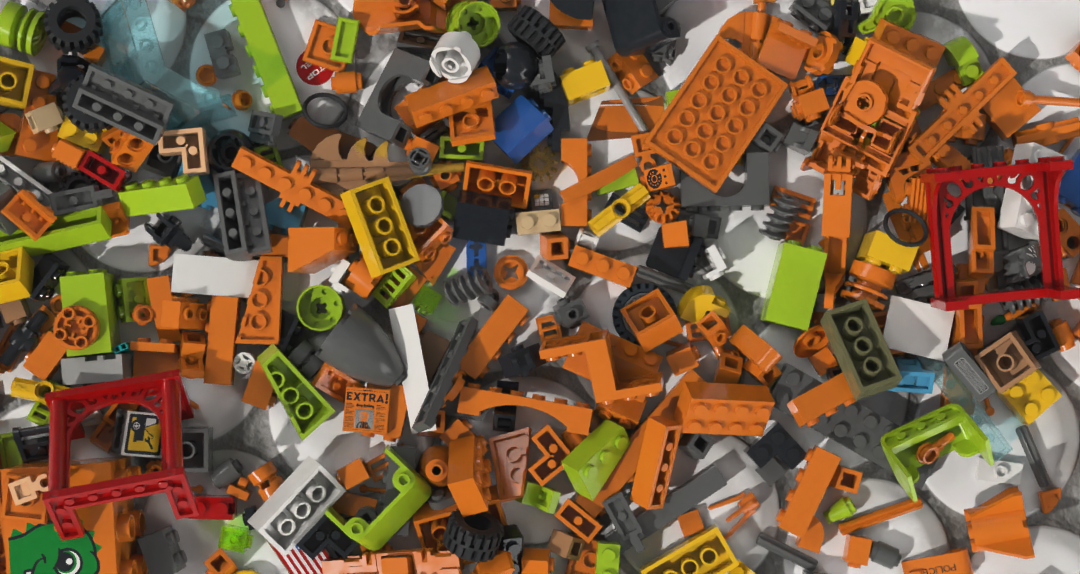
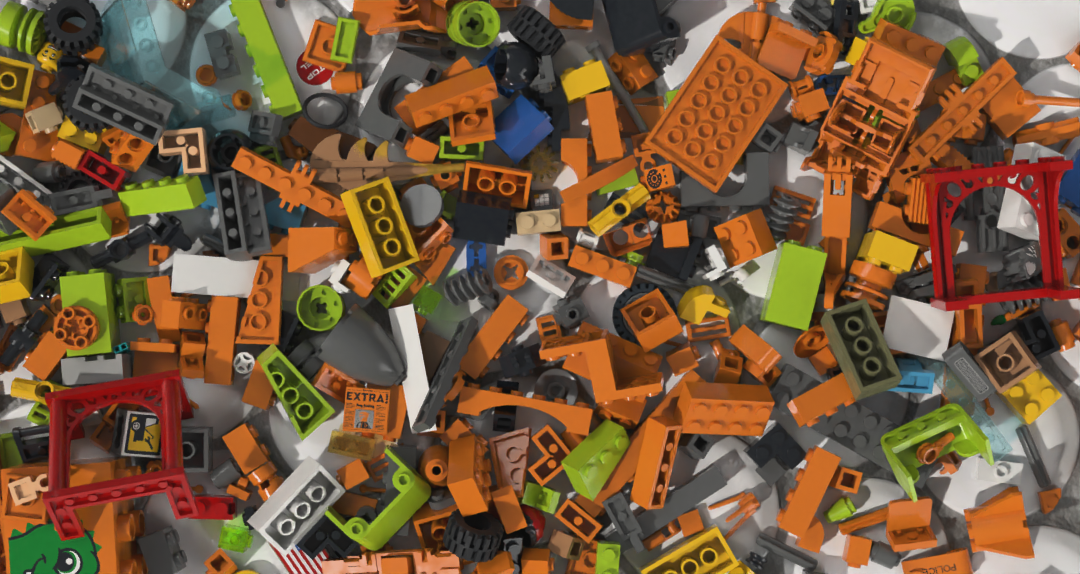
dark grey wheel [408,147,432,176] -> none
white brick [429,31,481,83] -> none
orange brick [696,310,731,348] -> none
orange plate [842,80,889,125] -> none
black tyre [883,208,929,247] -> none
orange slope [968,206,996,278] -> none
none -> yellow head [36,41,69,74]
none -> black axle [90,230,152,269]
none -> orange brick [222,422,271,475]
none -> orange arm [279,135,308,161]
none -> clear yellow brick [327,429,378,461]
none -> orange tile [491,484,528,534]
none -> hair [520,504,546,547]
none -> dark grey dish [534,369,578,405]
none -> orange brick [584,90,627,165]
none -> orange piece [603,217,654,257]
none -> lime plate [621,251,645,267]
none -> orange bar [642,519,681,552]
none -> orange brick [713,208,778,268]
none -> white hand [719,267,750,286]
none -> black bush [745,551,768,570]
none -> orange arch [868,201,964,257]
none -> orange bracket [886,496,937,552]
none -> orange tile [935,451,962,475]

